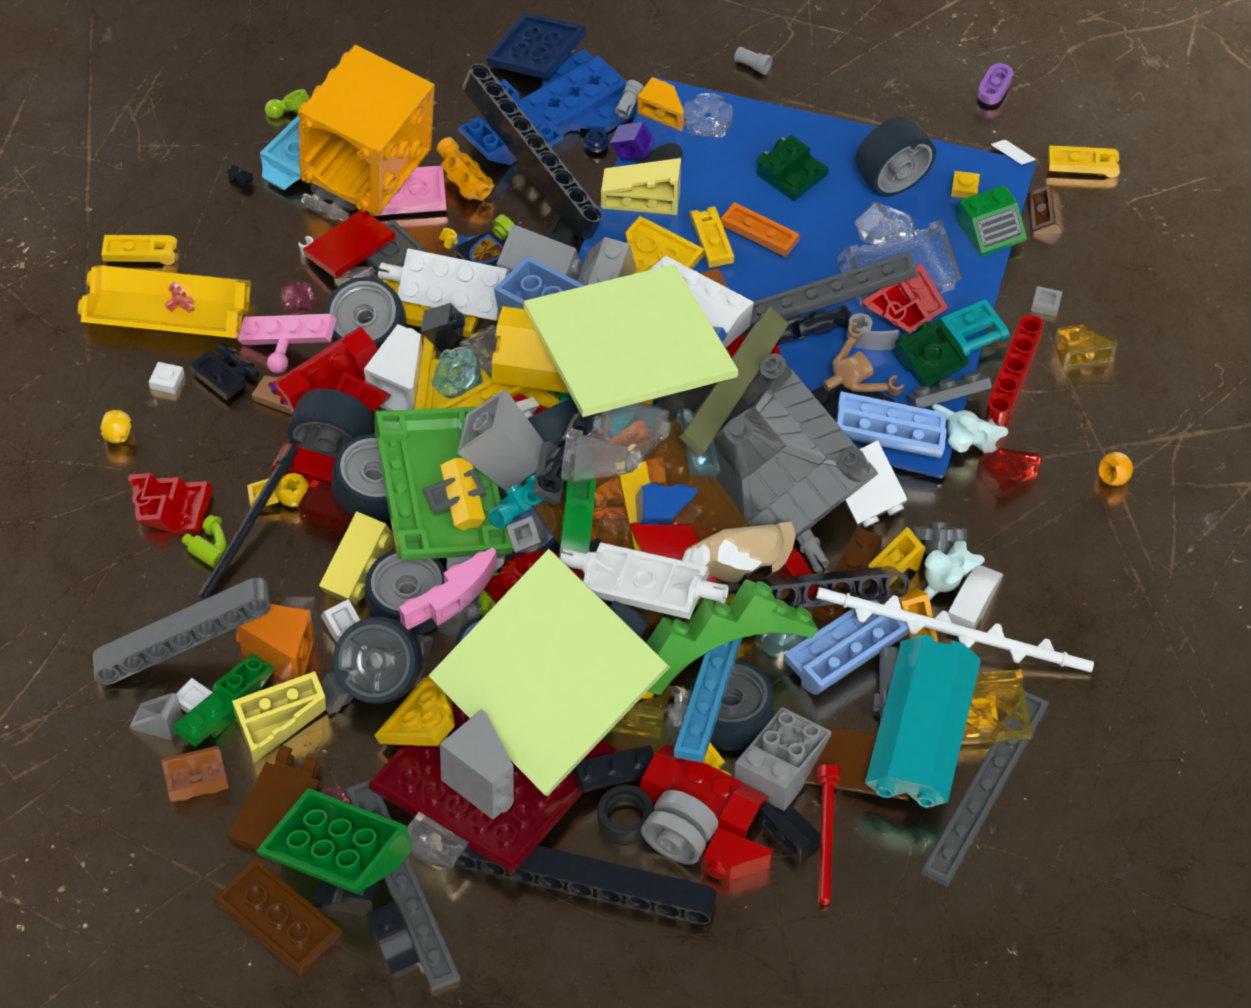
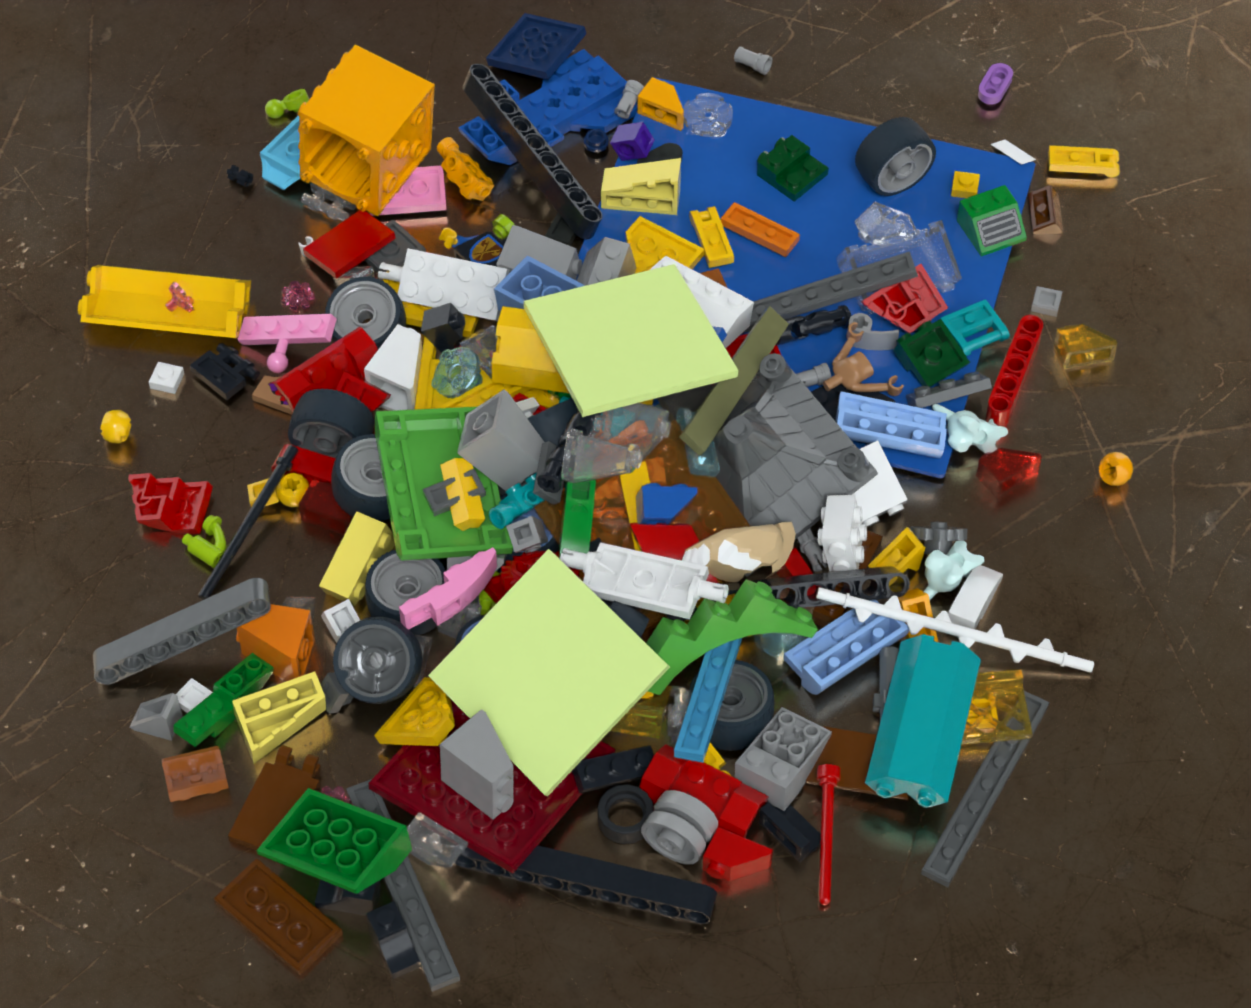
yellow plate [101,235,177,265] -> none
none -> light grey pin [796,362,831,387]
none -> white brick [818,495,867,572]

